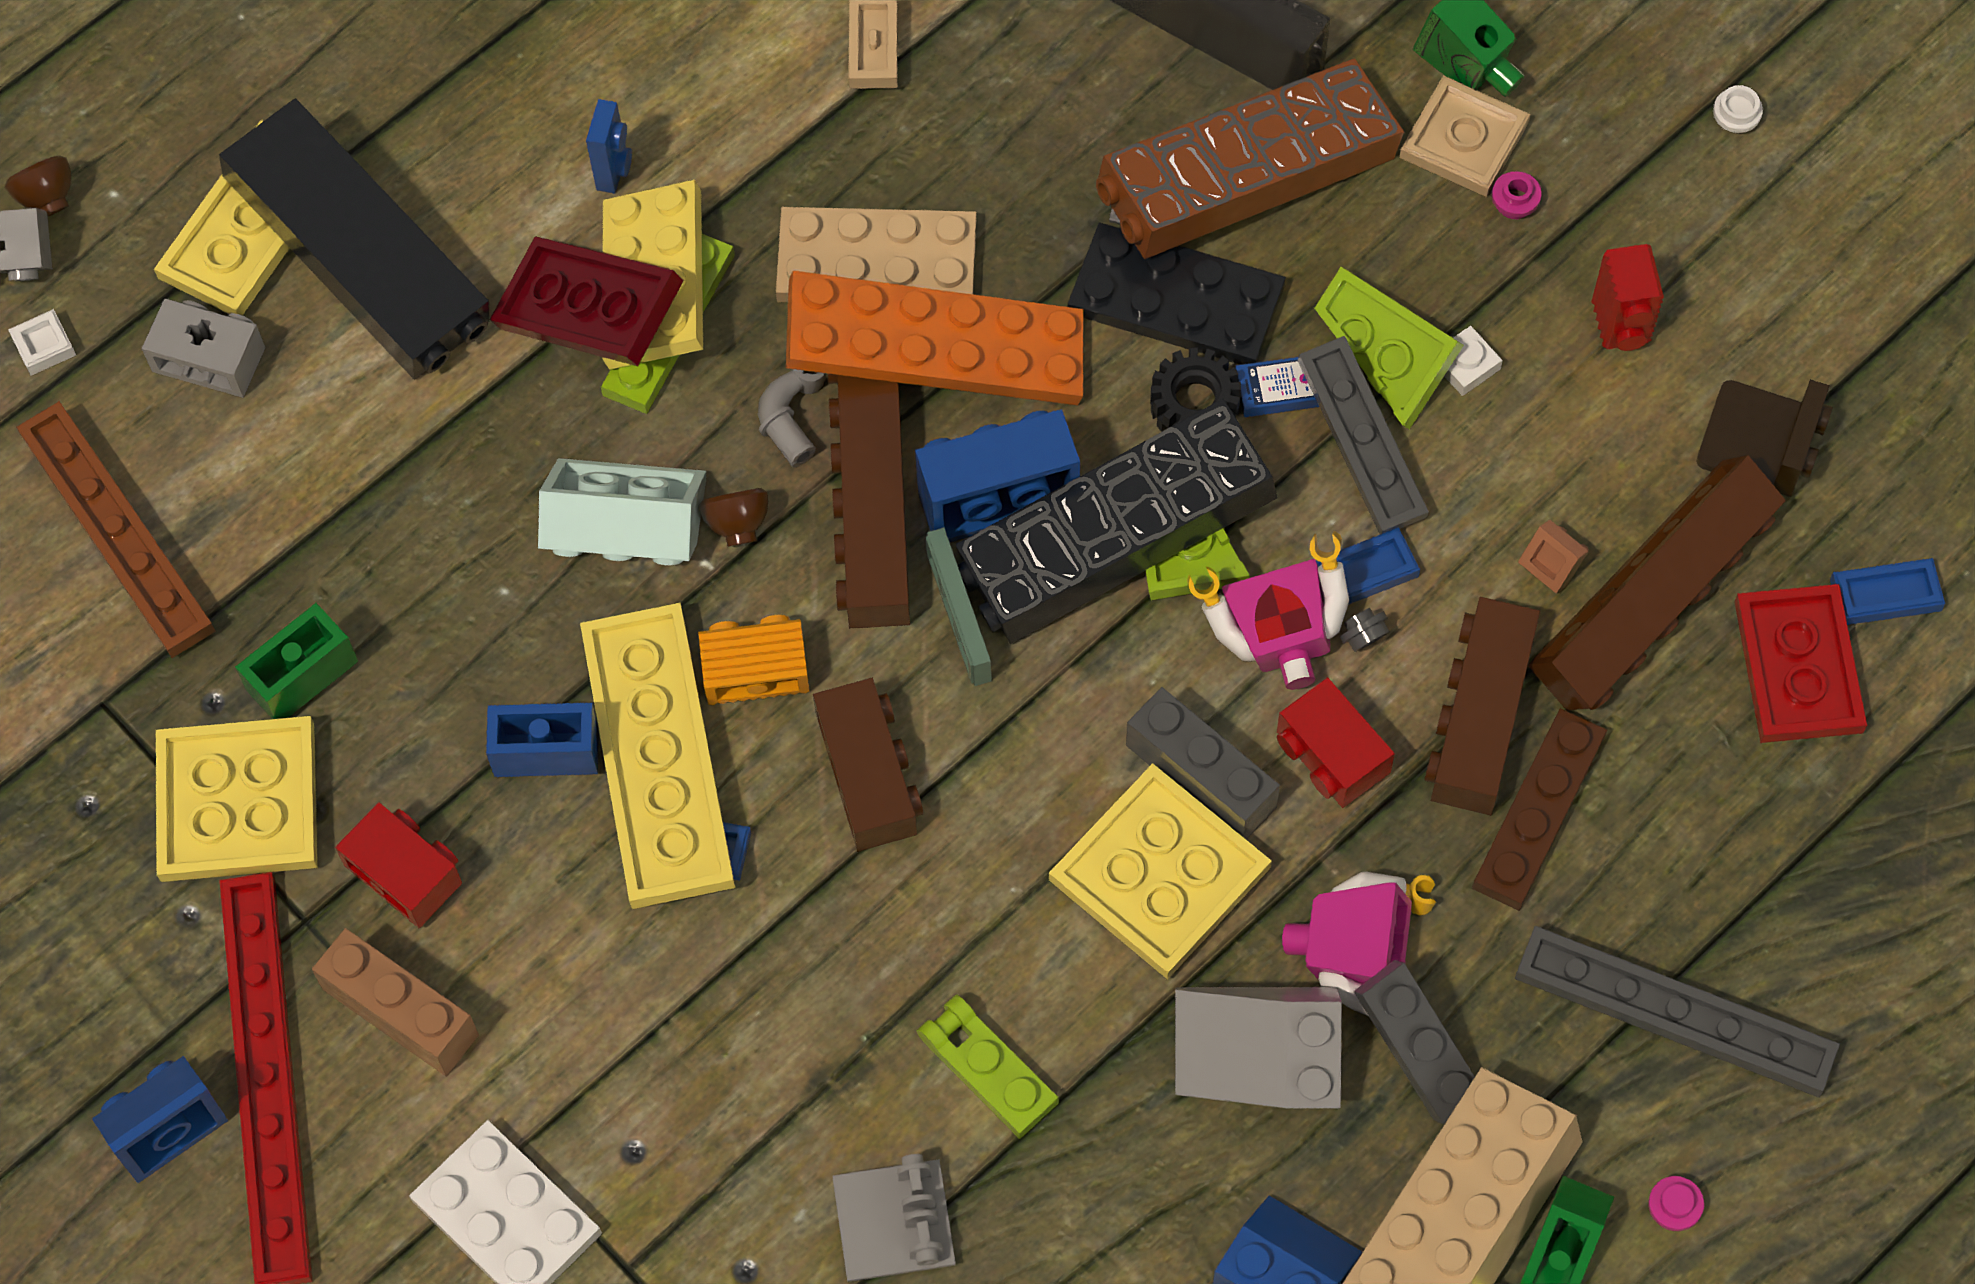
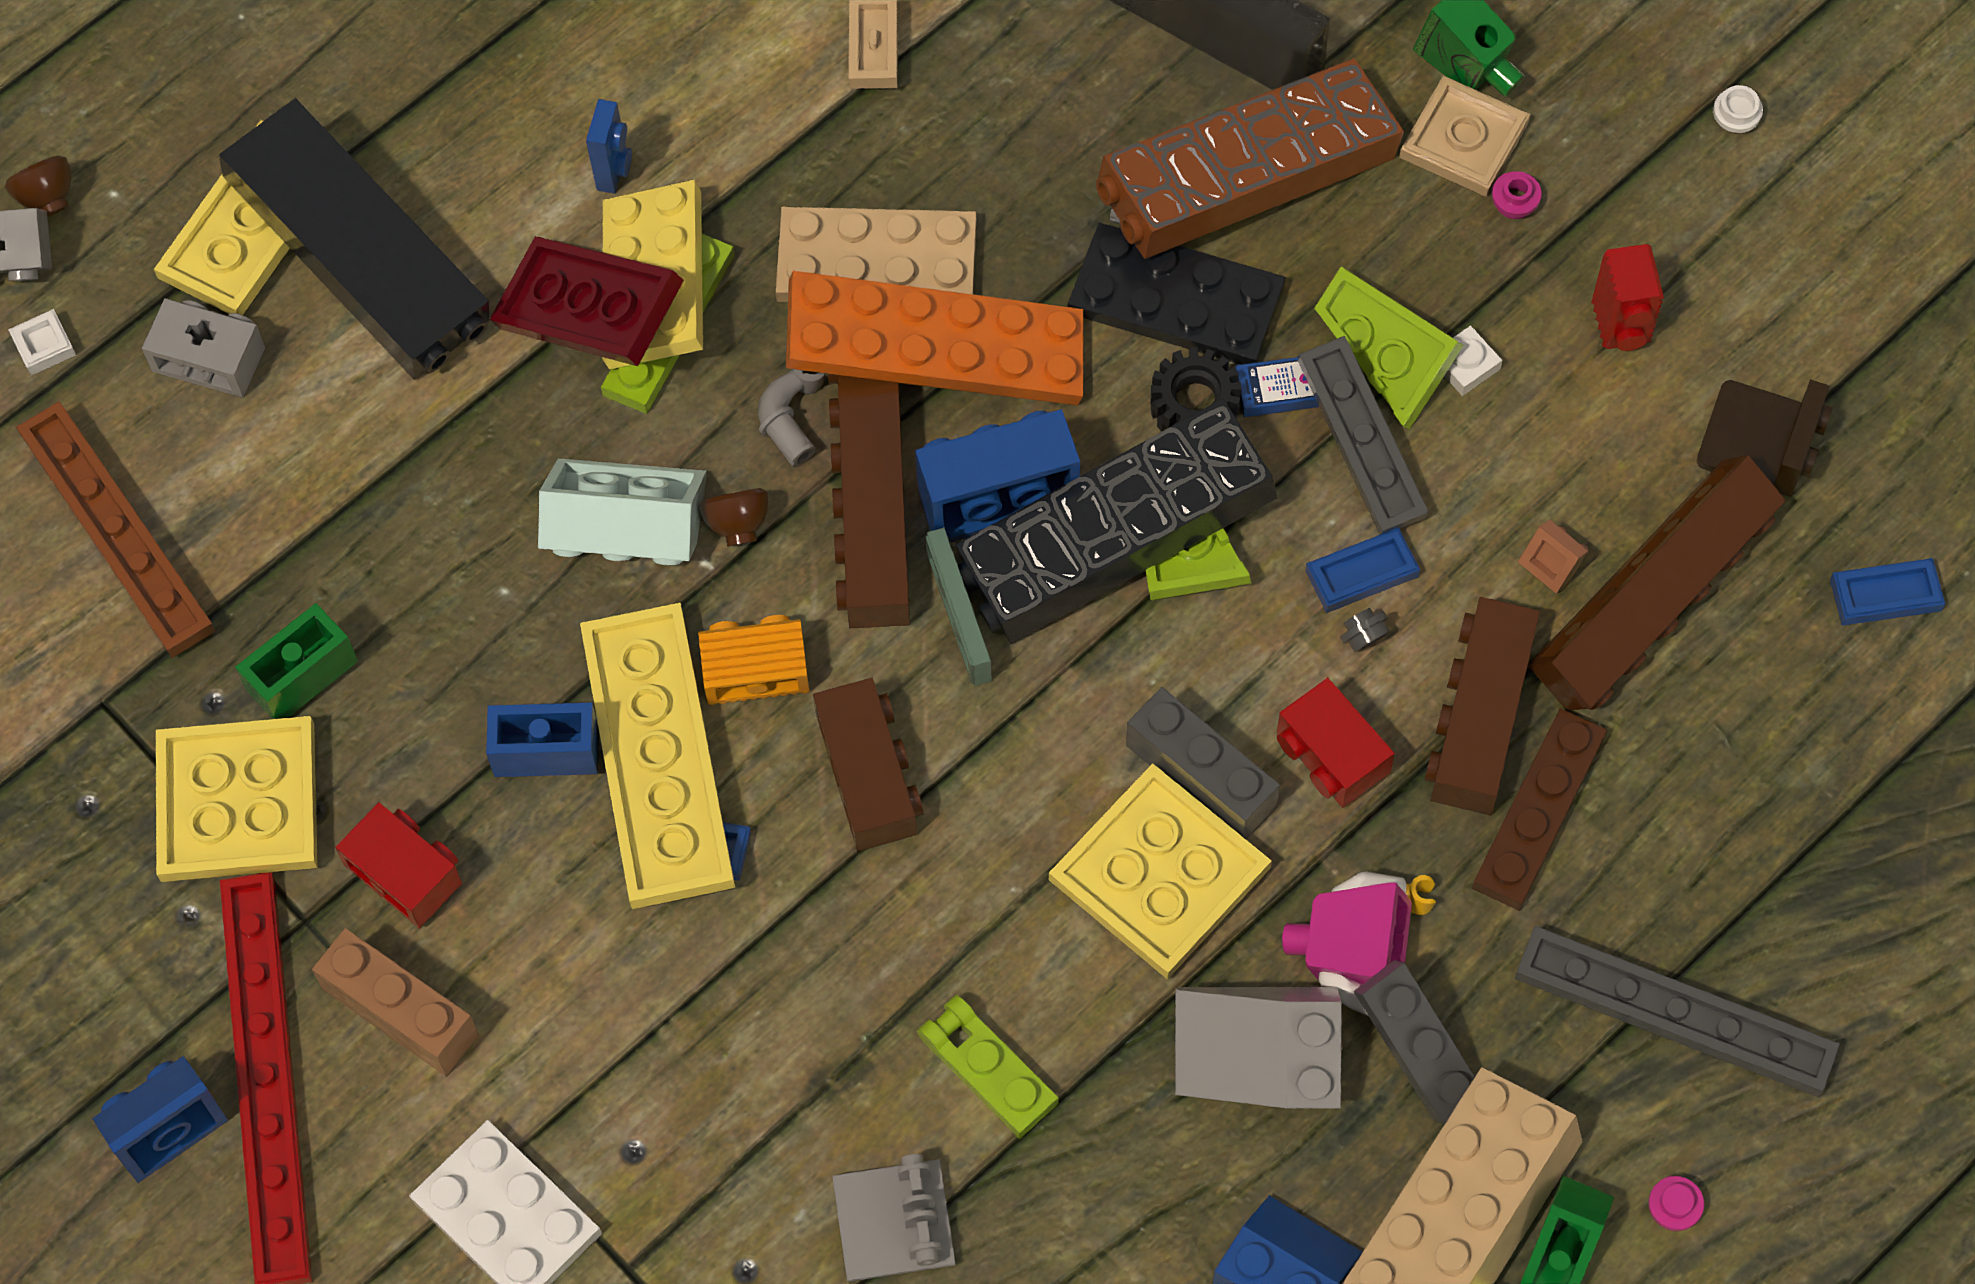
torso [1187,531,1349,690] -> none
red plate [1734,584,1867,743] -> none

